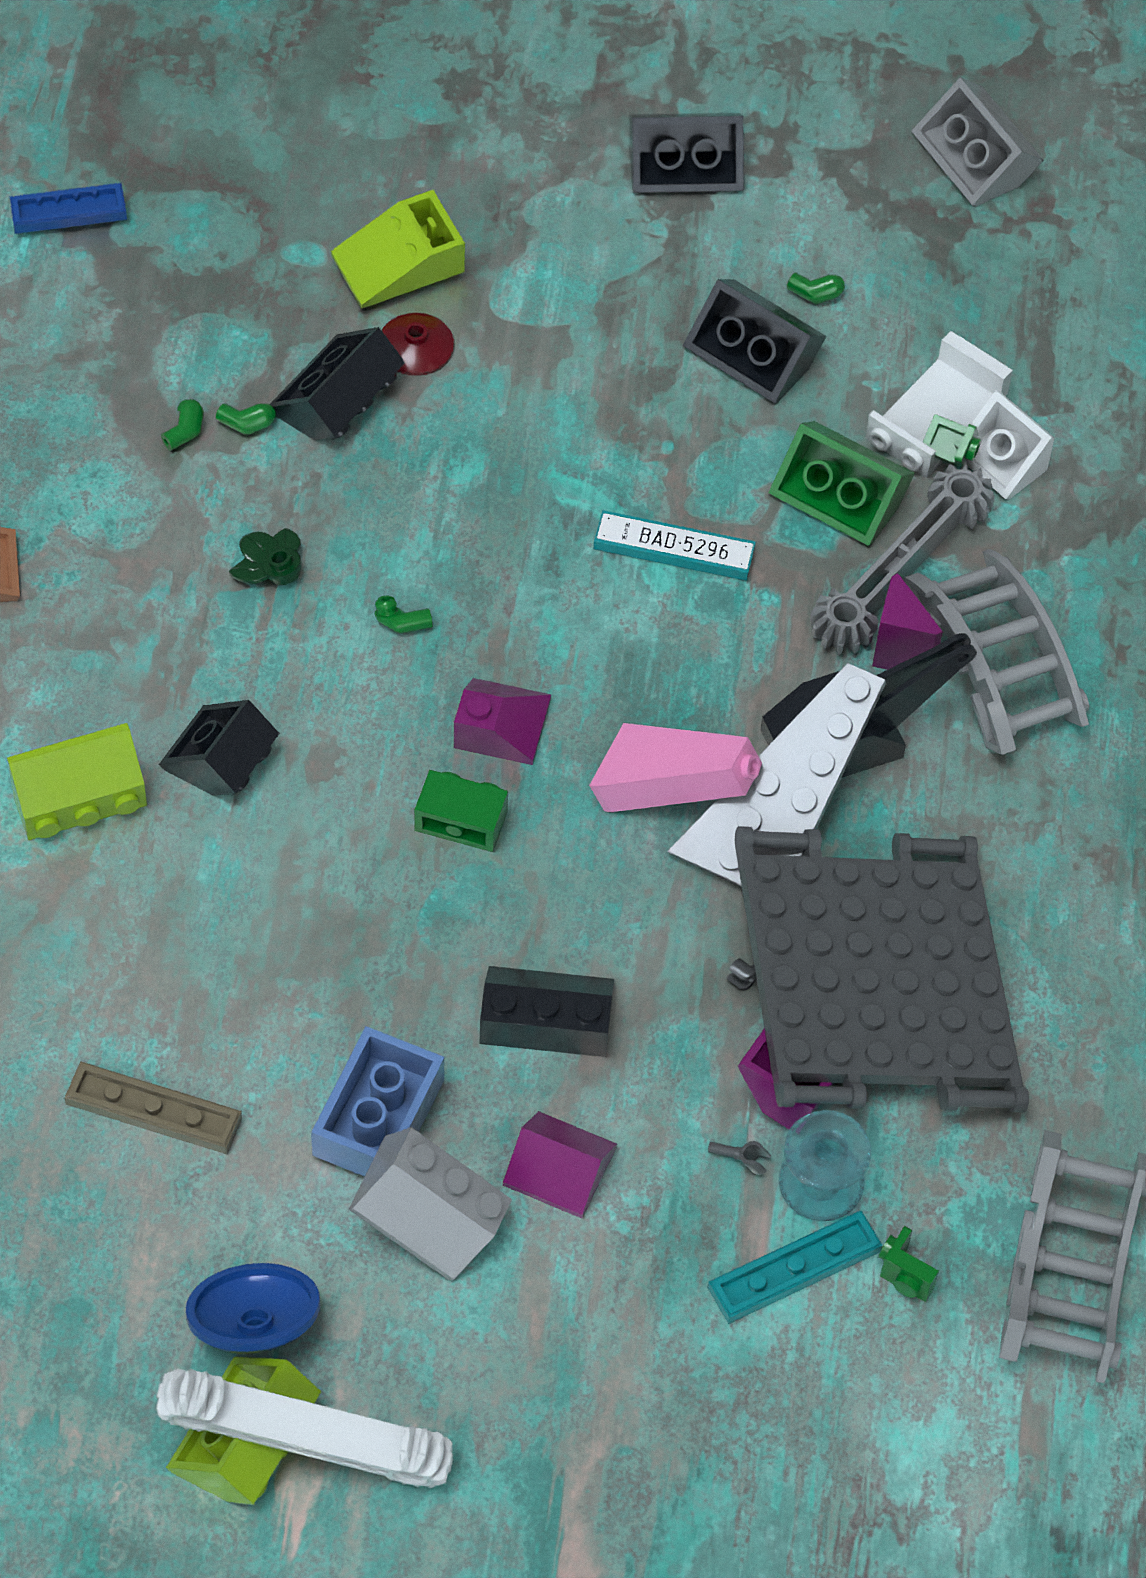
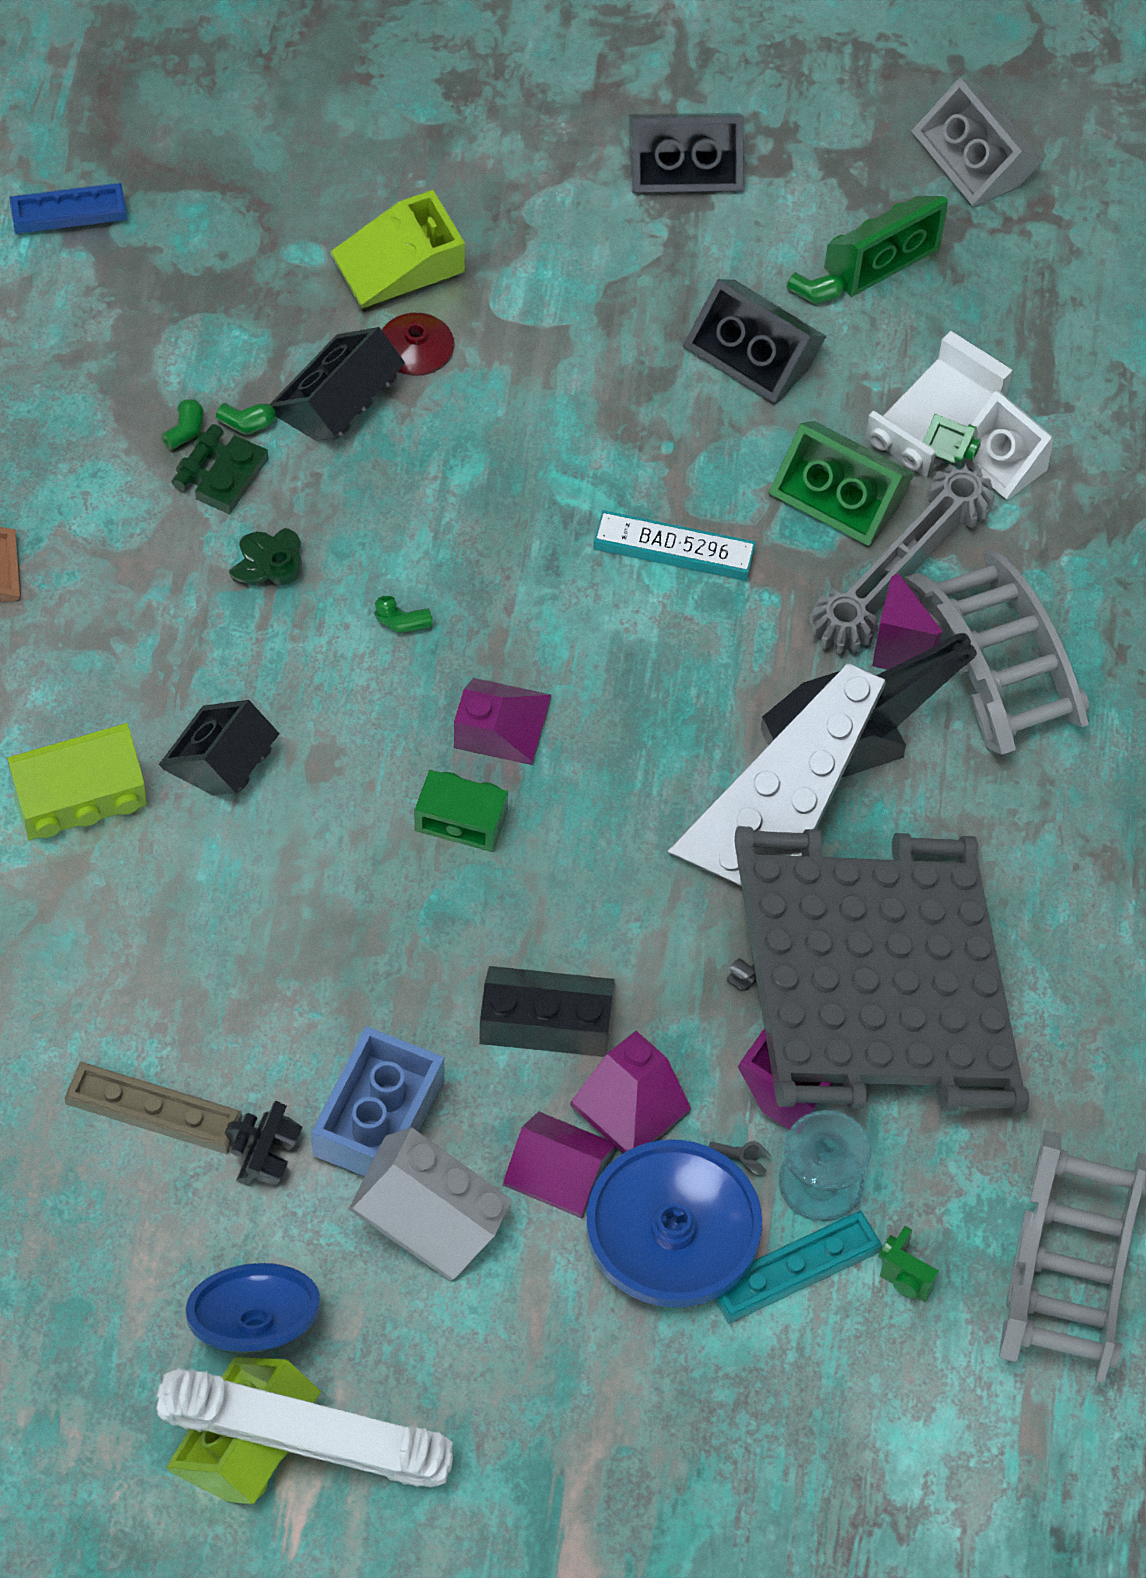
bright pink slope [589,723,762,812] -> none
none -> dark green plate [171,424,268,515]
none -> black hips [225,1100,302,1186]
none -> magenta slope [570,1031,691,1153]
none -> blue dish [586,1139,762,1307]
none -> green slope [824,196,948,297]

